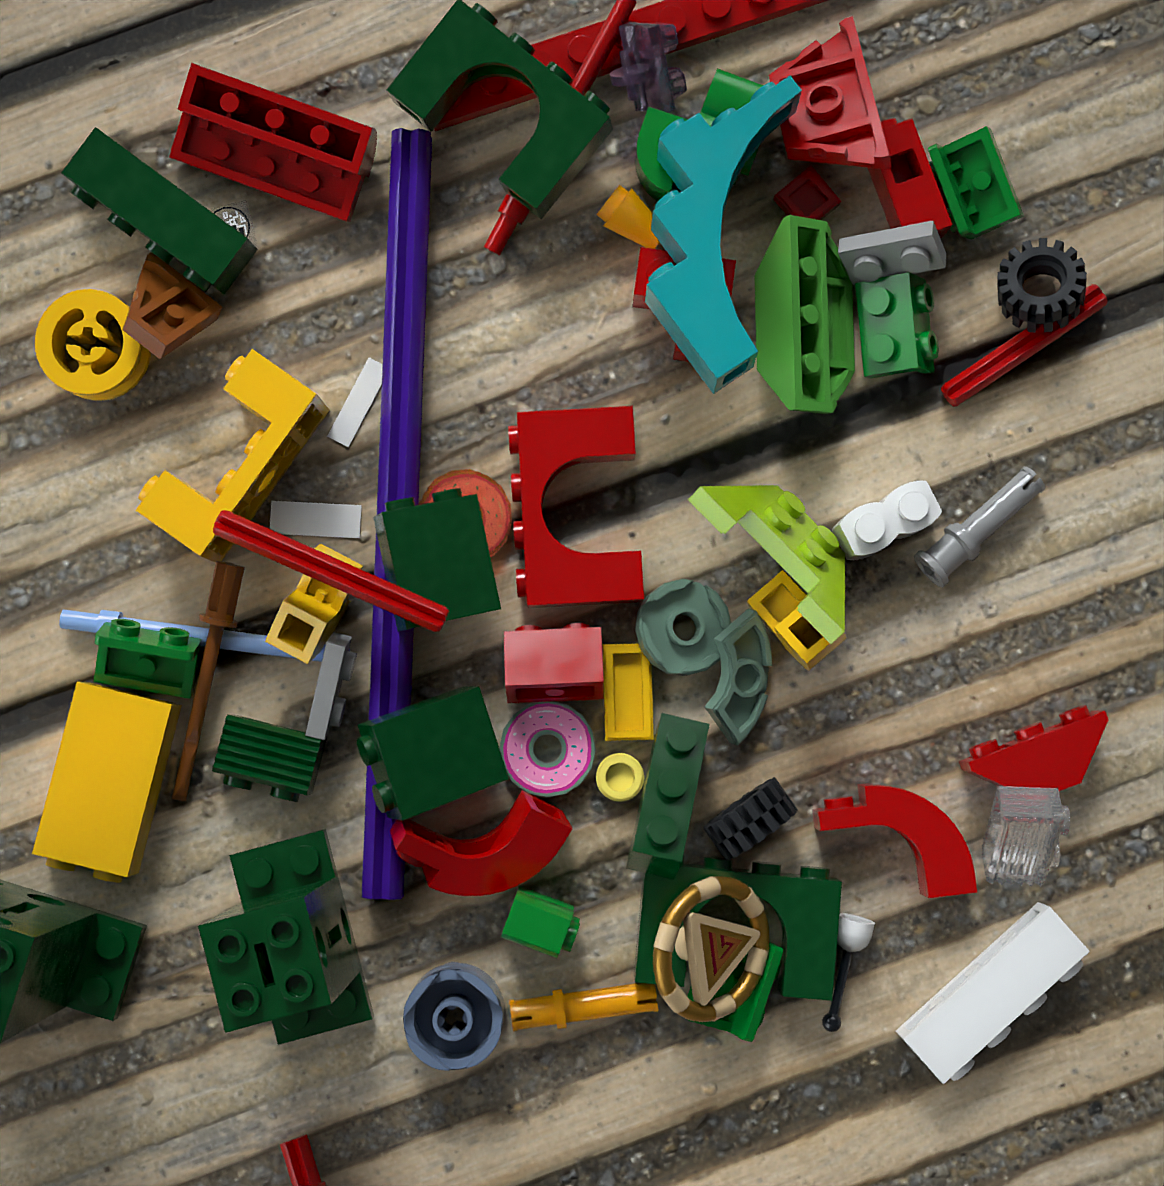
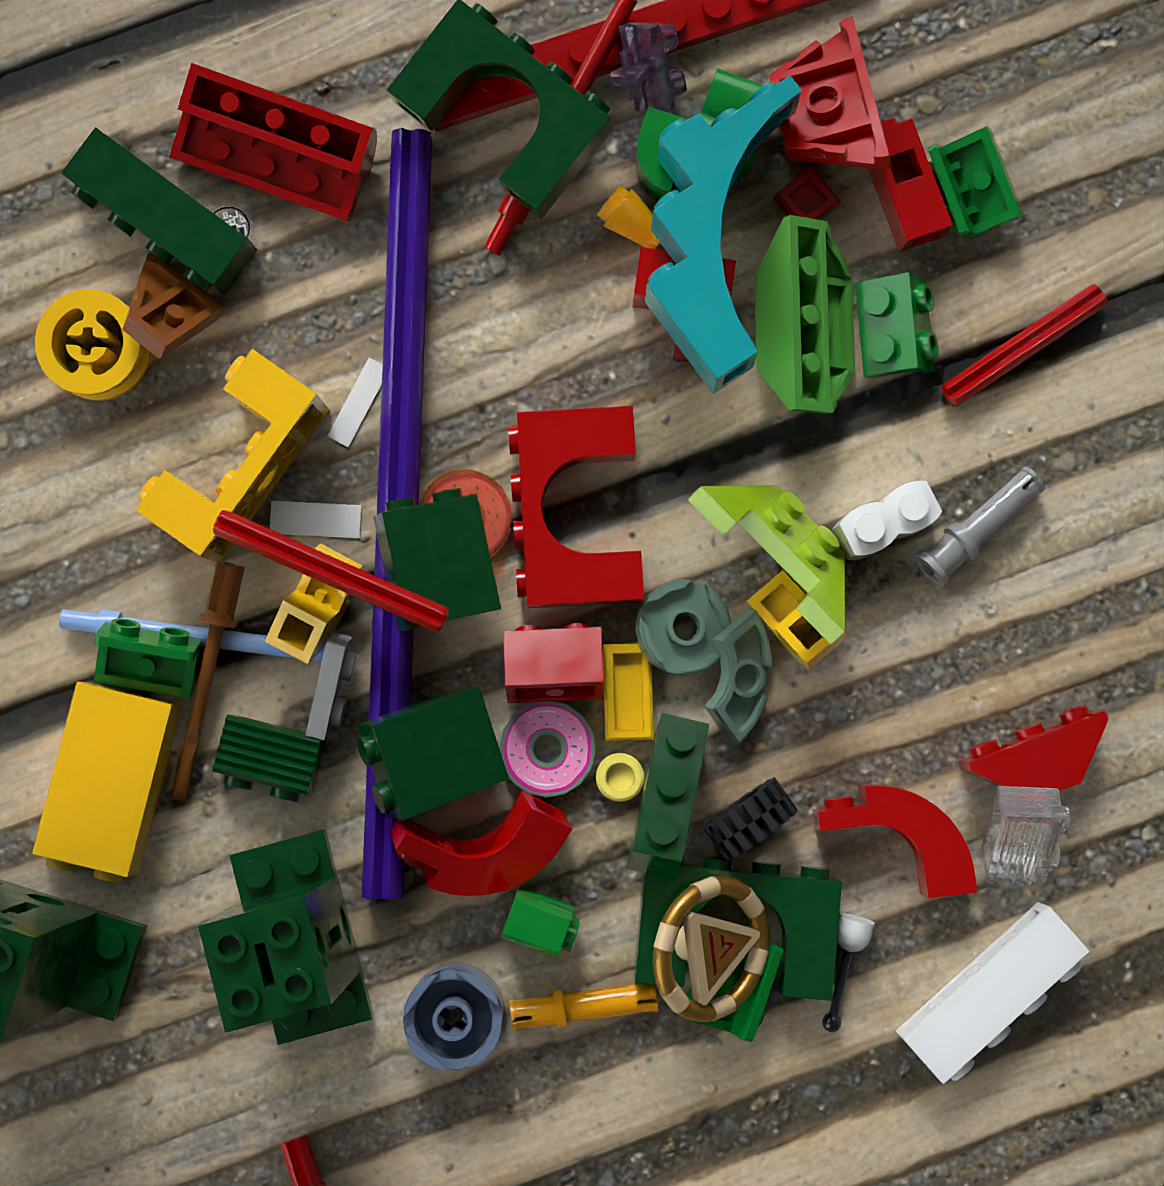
light grey plate [838,221,946,285] -> none
black tyre [997,238,1087,333] -> none

